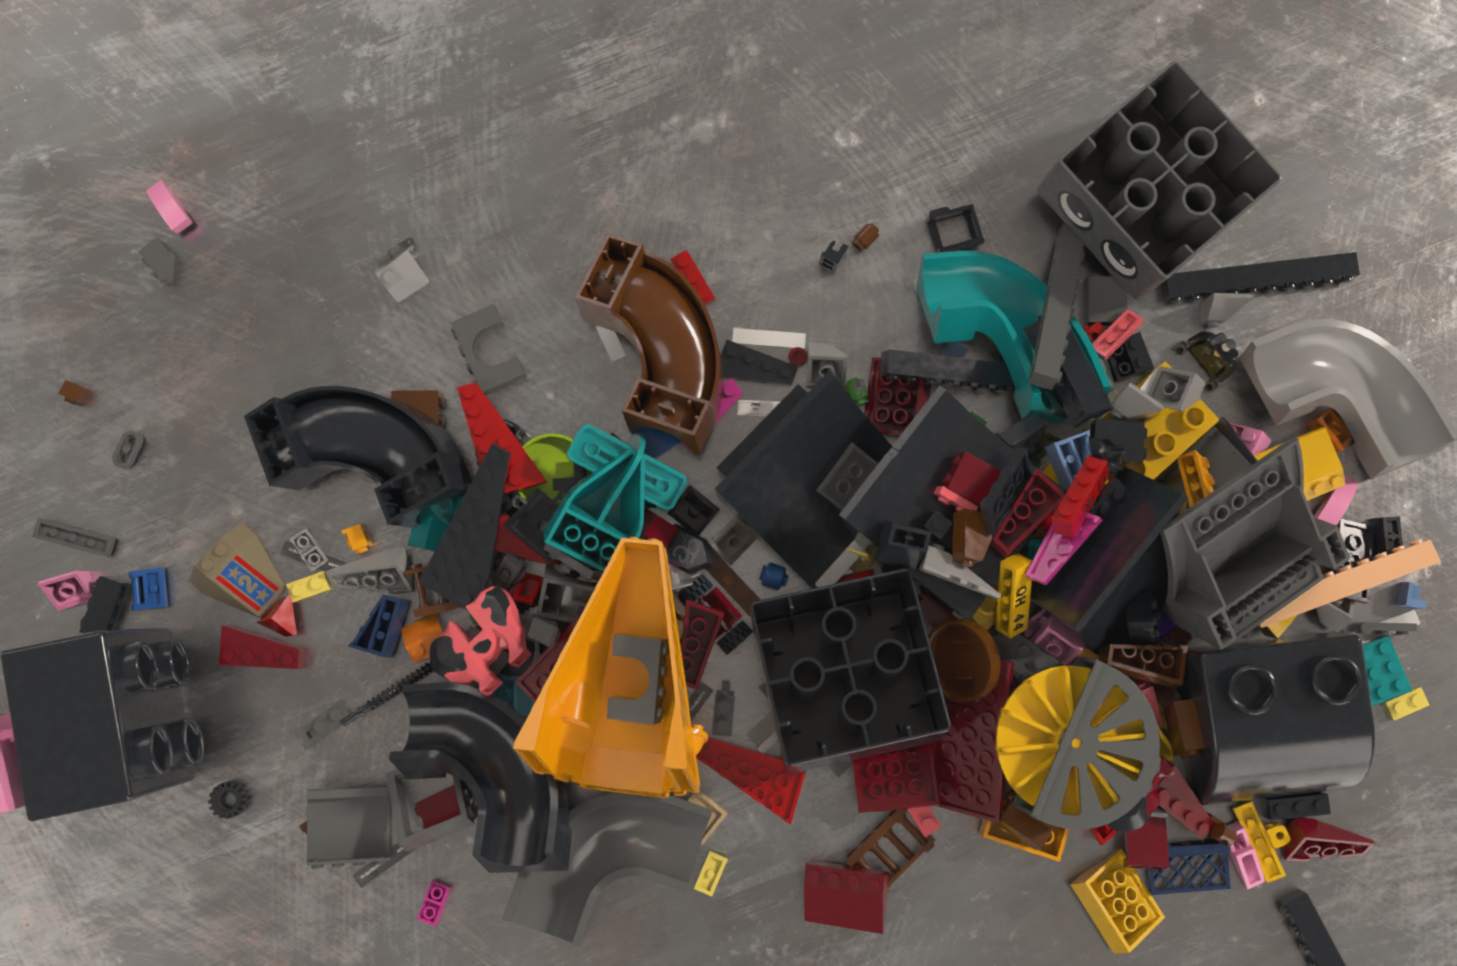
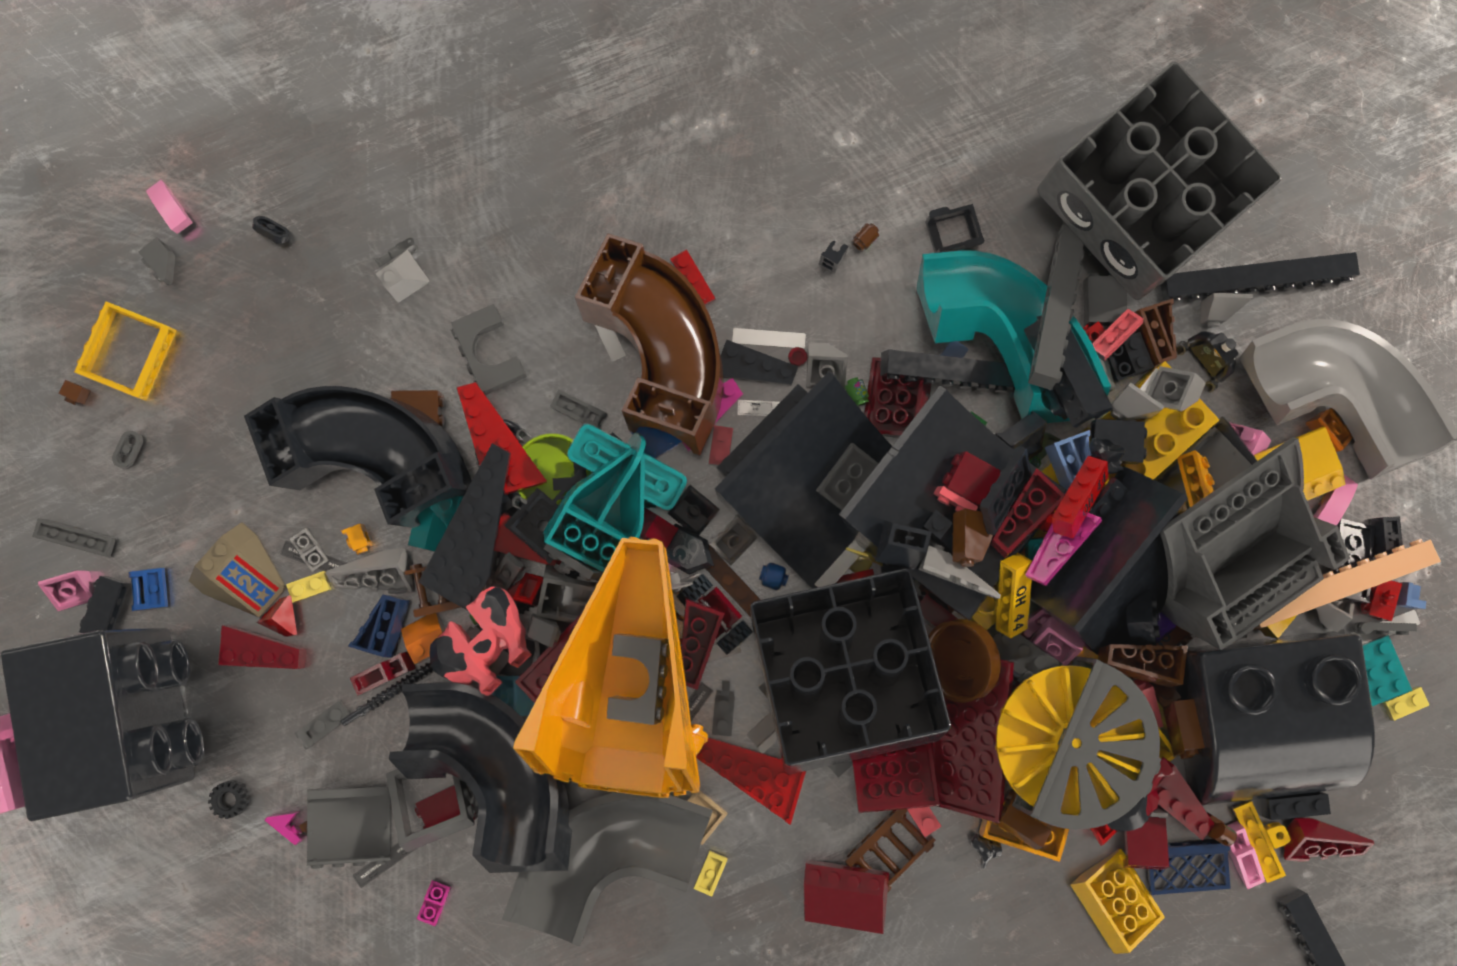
none -> yellow window [74,301,177,401]
none -> black plate [252,216,289,244]
none -> dark pink slope [264,811,306,845]
none -> dark red slope [350,651,416,696]
none -> dark grey plate [550,389,607,429]
none -> coral plate [709,425,733,465]
none -> black animal [970,834,1002,869]
none -> reddish brown wedge [1134,299,1177,367]
none -> red brick [1360,580,1402,621]

